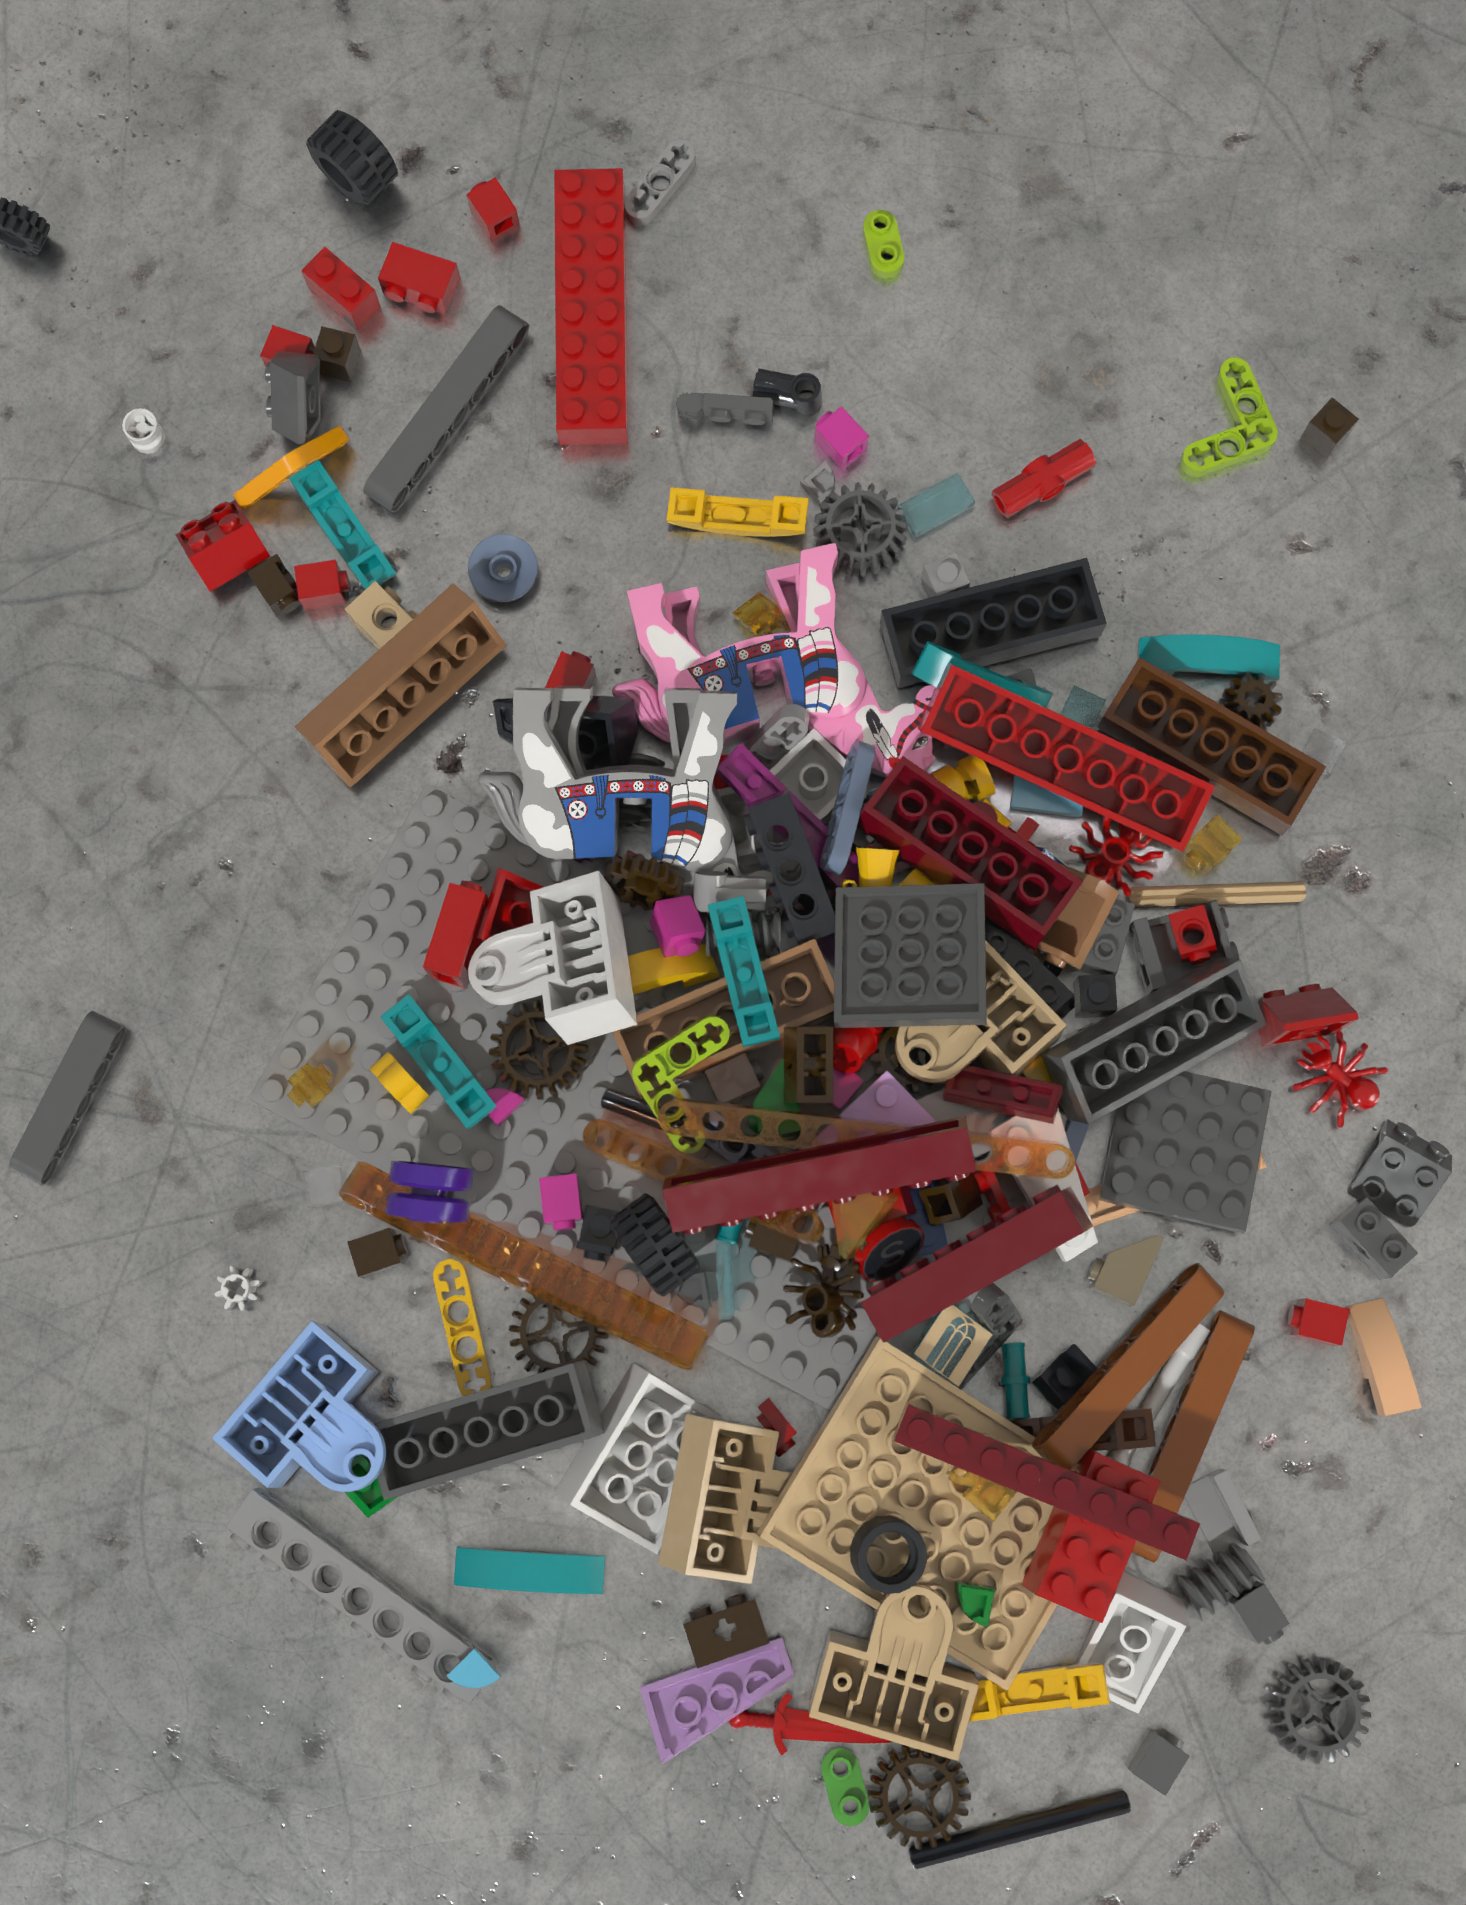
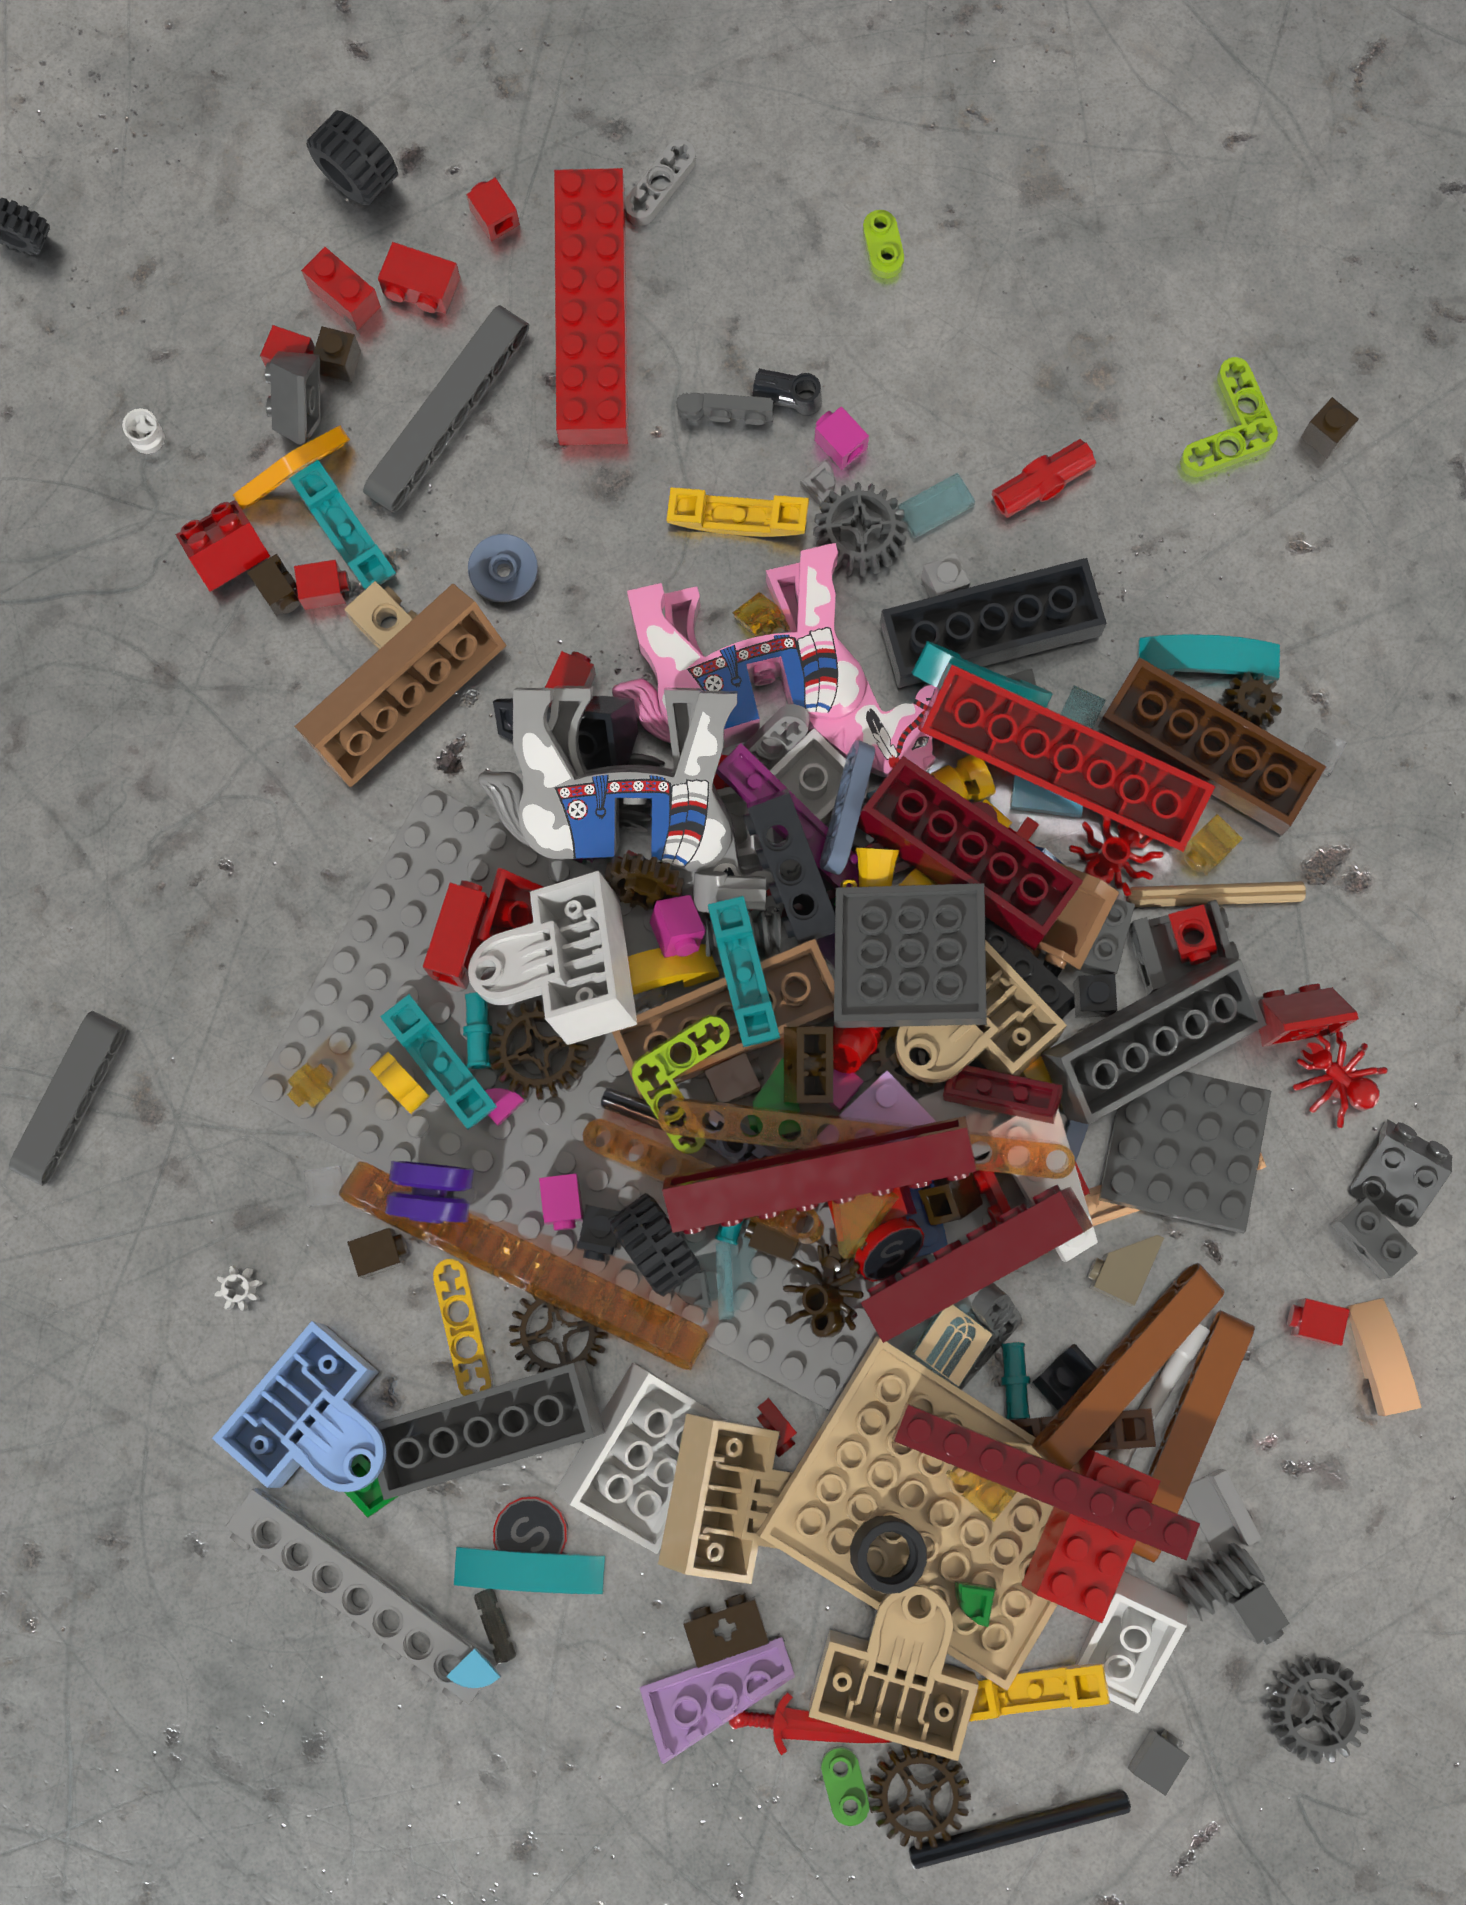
none -> teal pin [463,992,492,1069]
none -> clear smoke axle [474,1589,516,1664]
none -> black tile [493,1496,568,1554]

